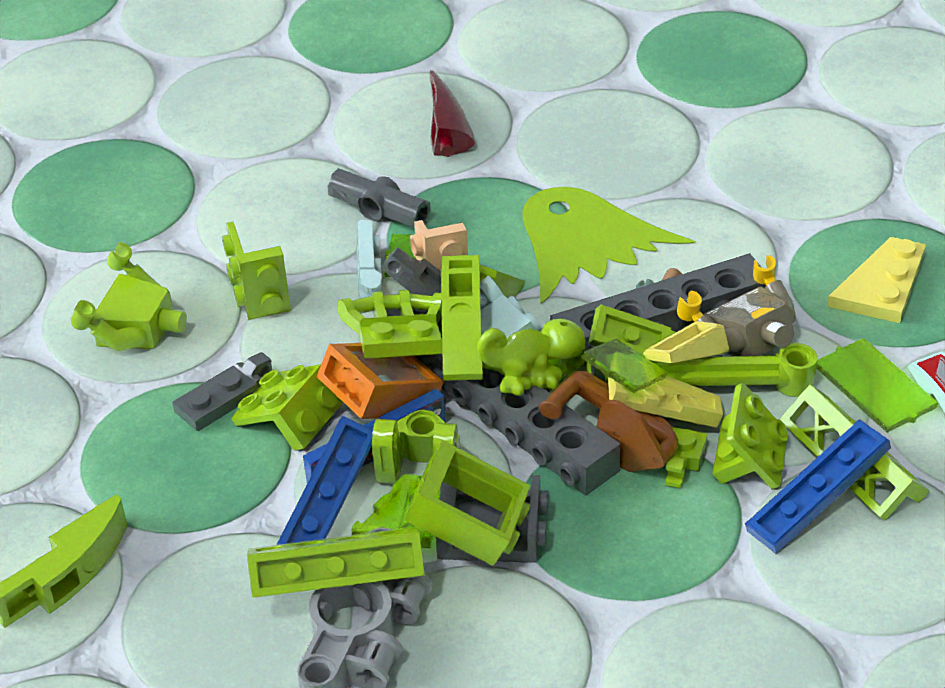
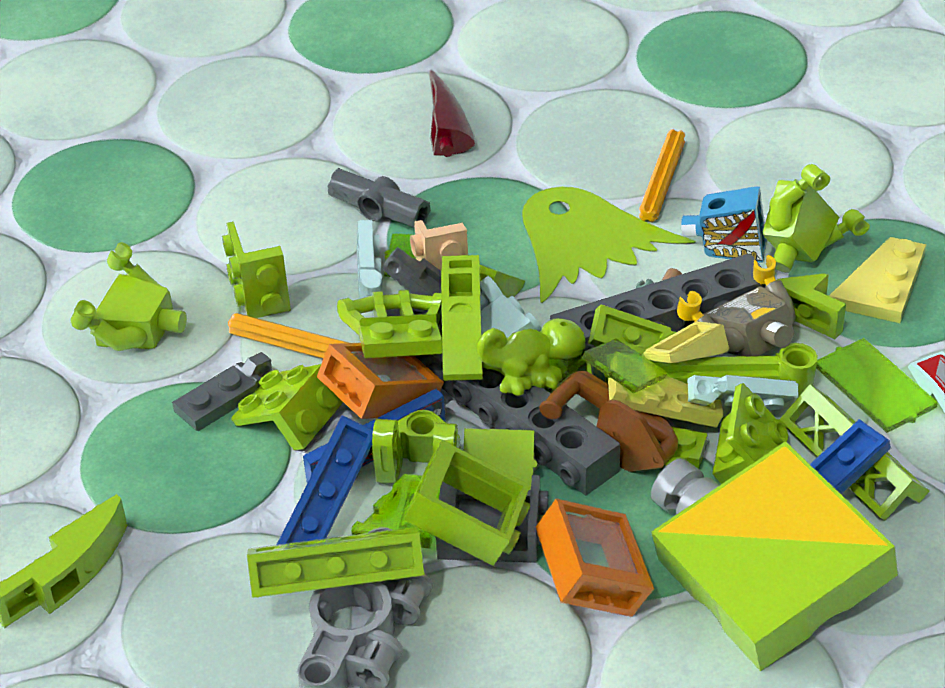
none -> light orange axle [228,313,349,359]
none -> lime piece [463,428,538,490]
none -> orange window [535,499,654,617]
none -> light orange axle [639,129,685,222]
none -> lime tile [651,441,898,672]
none -> light grey wheel [651,458,720,515]
none -> torso [681,186,767,262]
none -> light aqua hinge [687,375,798,410]
none -> lime torso [763,164,870,273]
none -> lime slope [777,273,846,339]

